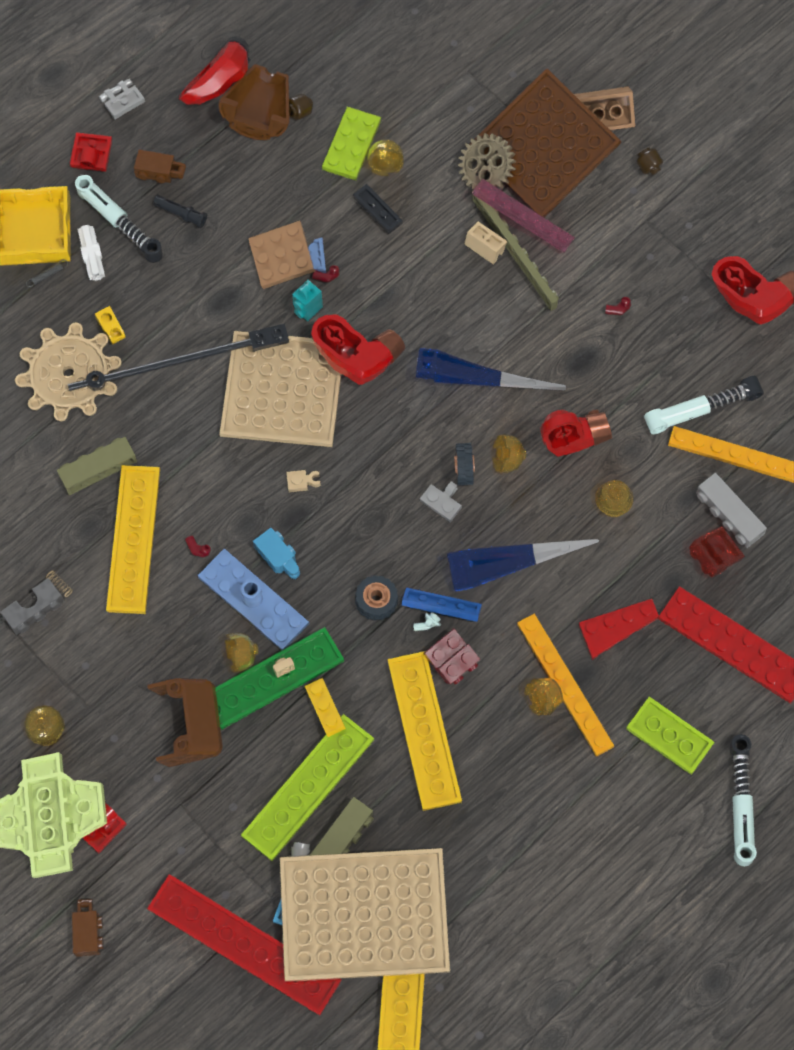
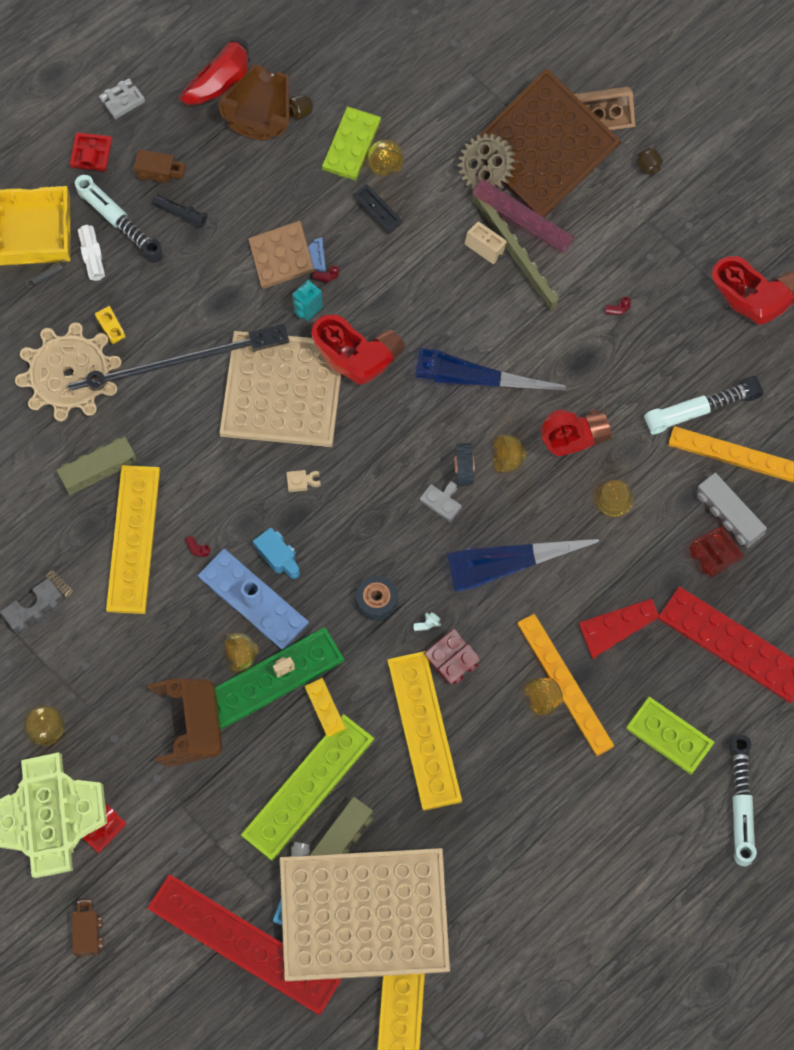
blue plate [402,588,482,622] -> none

